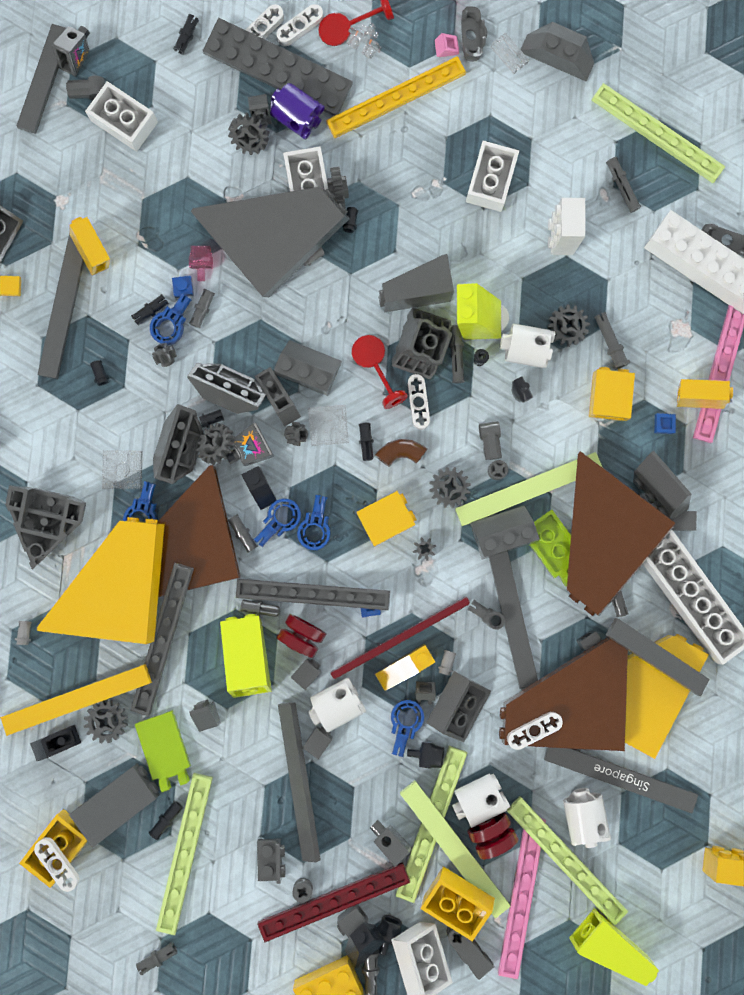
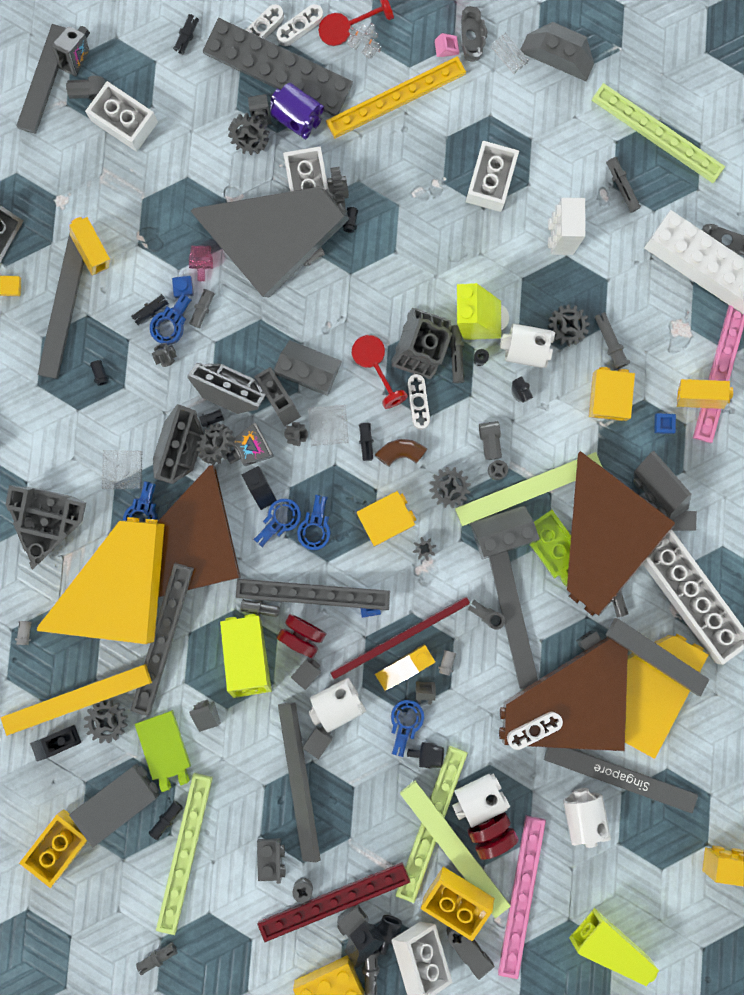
white beam [34,837,79,892] -> none
dark grey pin [227,514,258,553] -> none
dark grey torso [370,820,412,867] -> none
dark grey slope [378,254,454,313] -> none
dark grey slope [426,671,491,742] -> none
yellowish green tile [507,796,628,926] -> none

